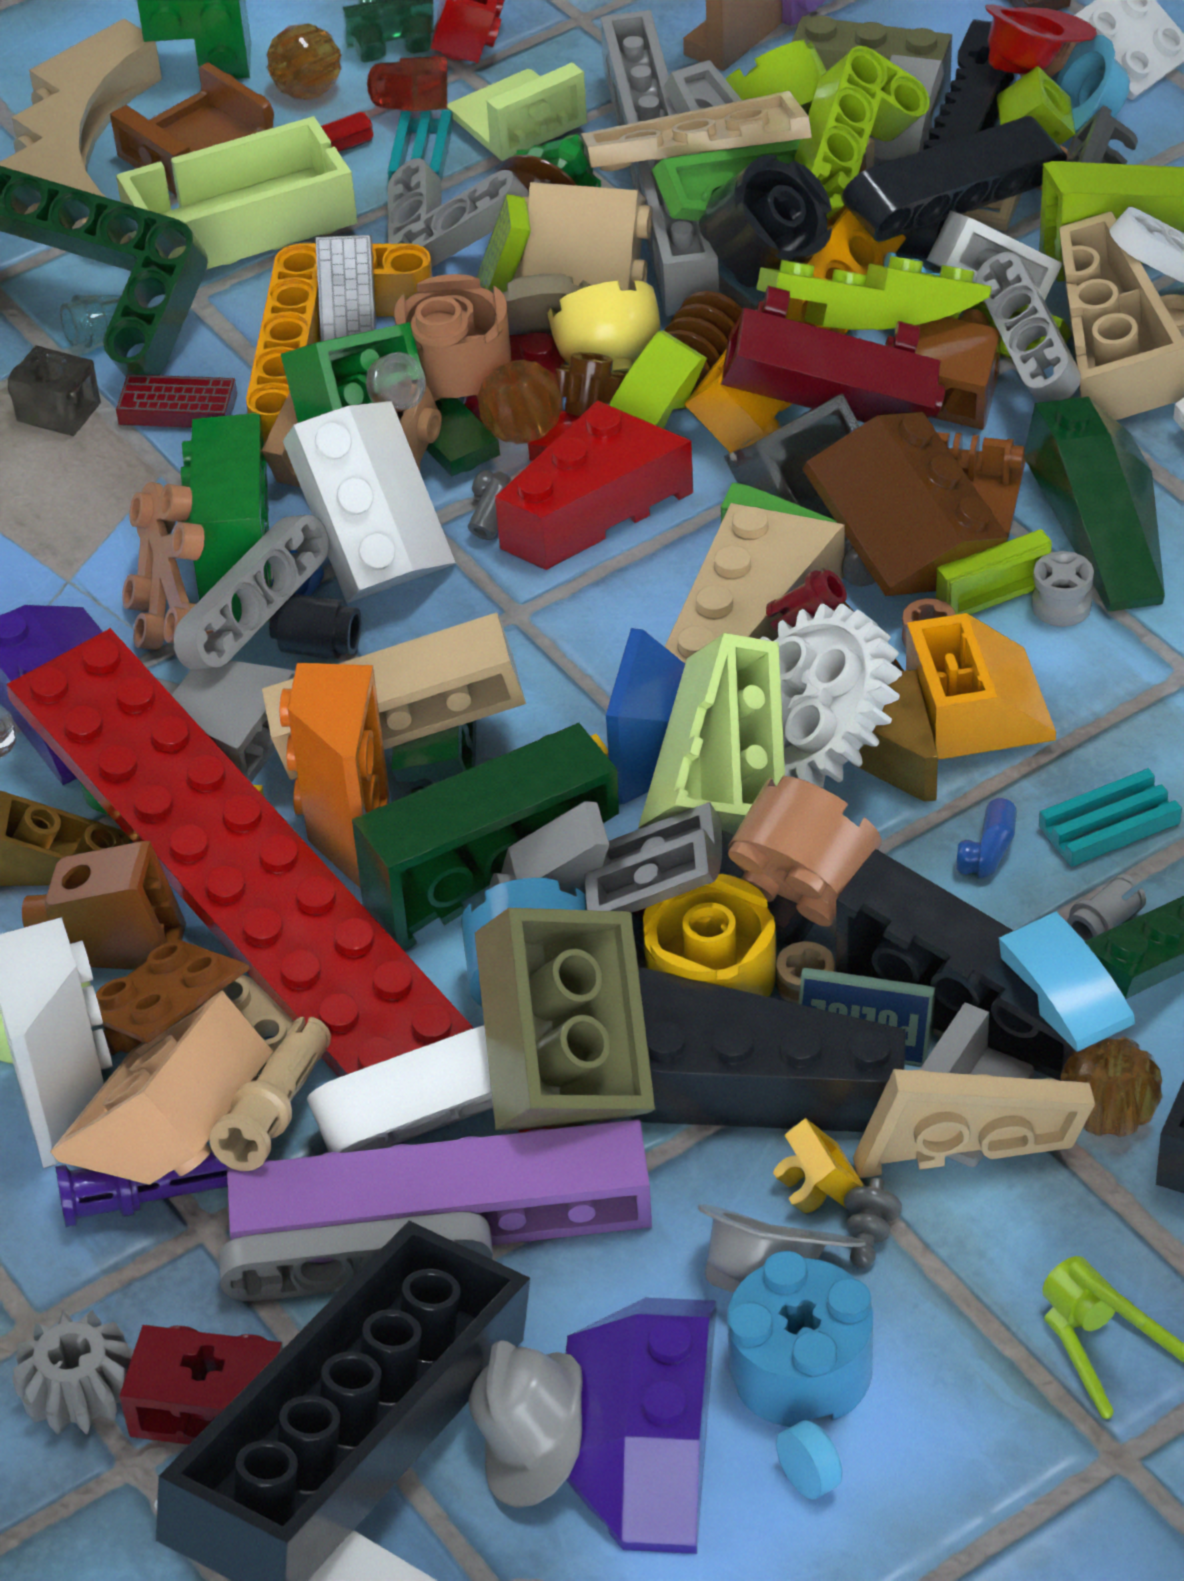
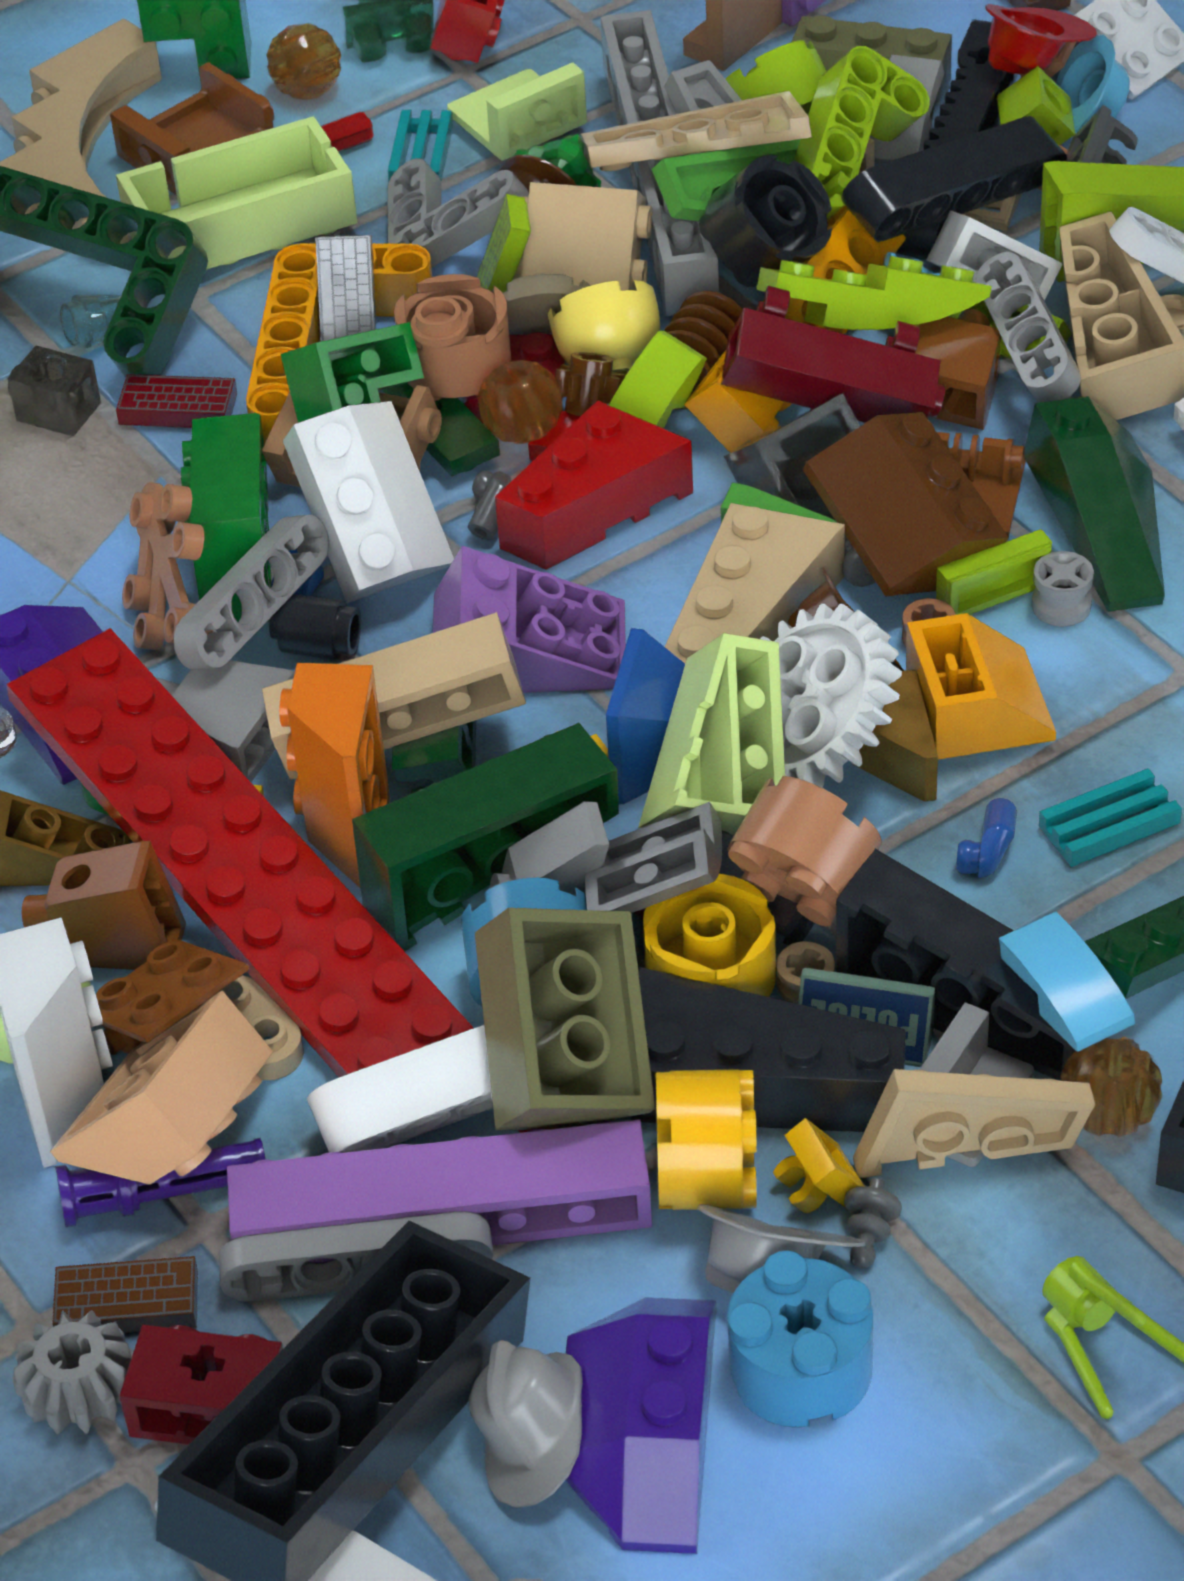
tan pin [209,1017,331,1171] -> none
clear tile [366,352,426,413] -> none
clear red leg [367,56,447,111] -> none
dark red pin [766,570,847,633] -> none
medium azure tile [776,1420,842,1500] -> none
light grey pin [1067,874,1146,941] -> none
none -> reddish brown tile [52,1256,198,1333]
none -> medium lavender slope [433,546,626,693]
none -> yellow brick [656,1069,757,1210]

